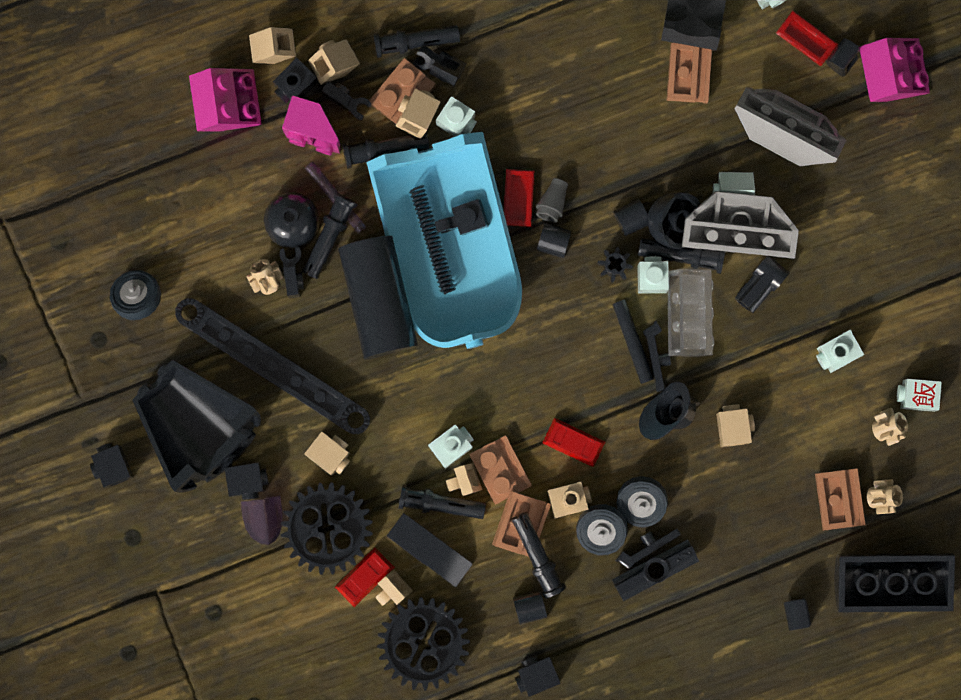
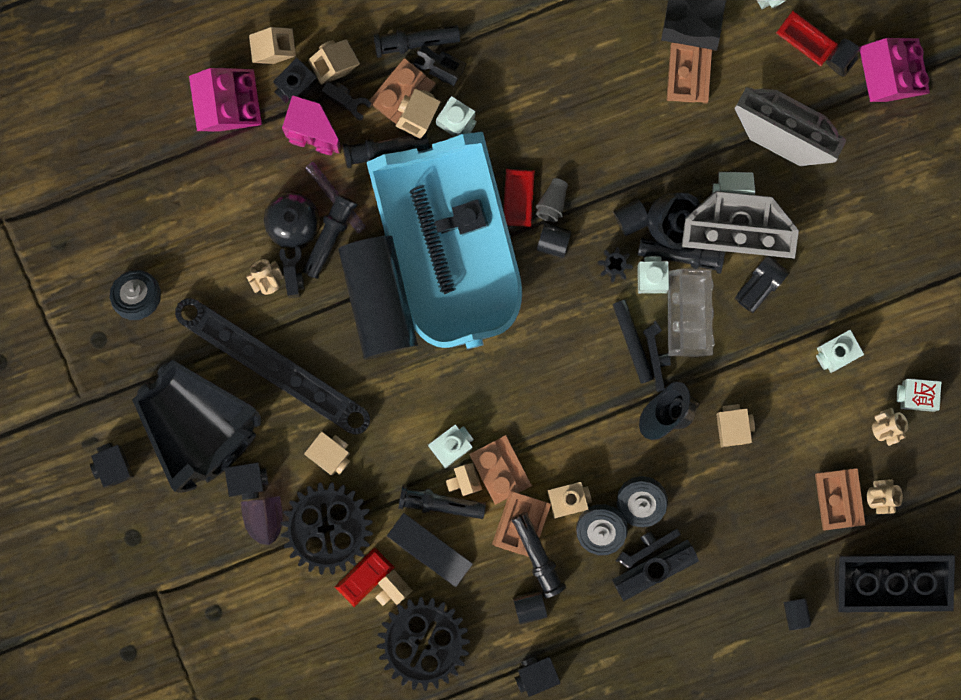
red tile [543,418,605,467] -> none

